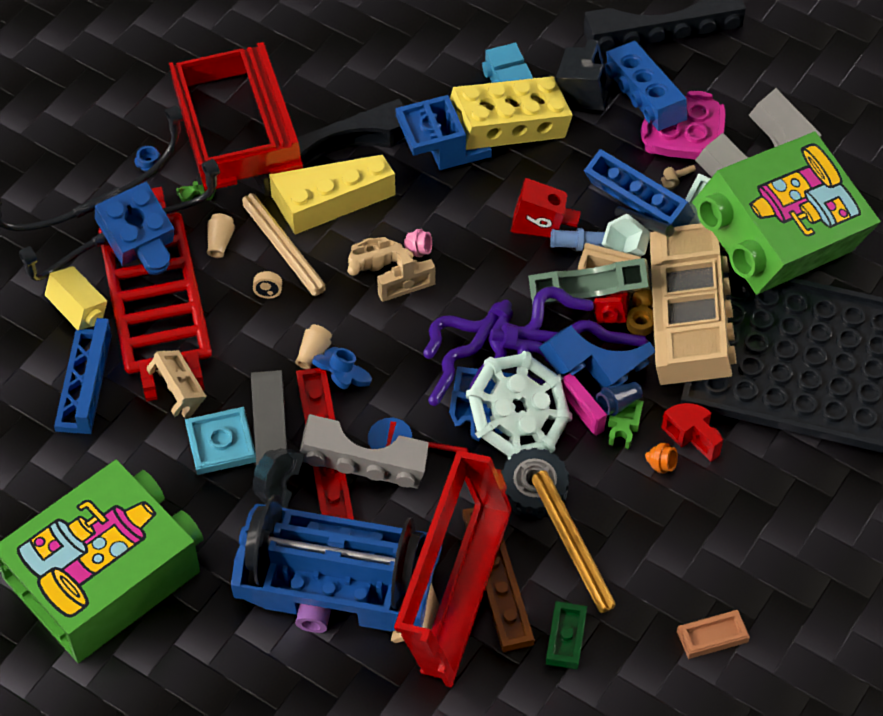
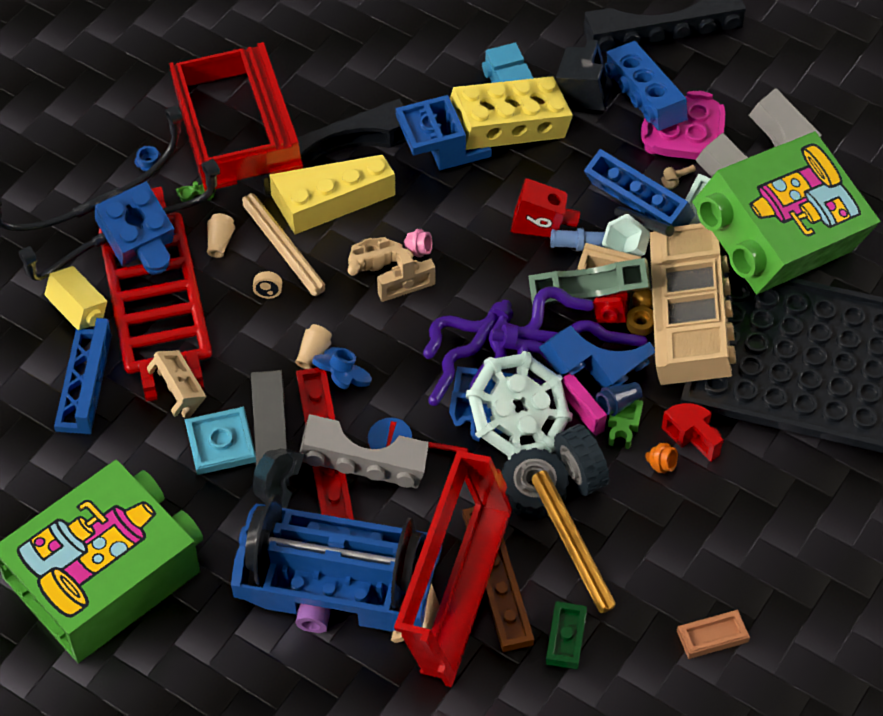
none -> black wheel [554,424,610,496]

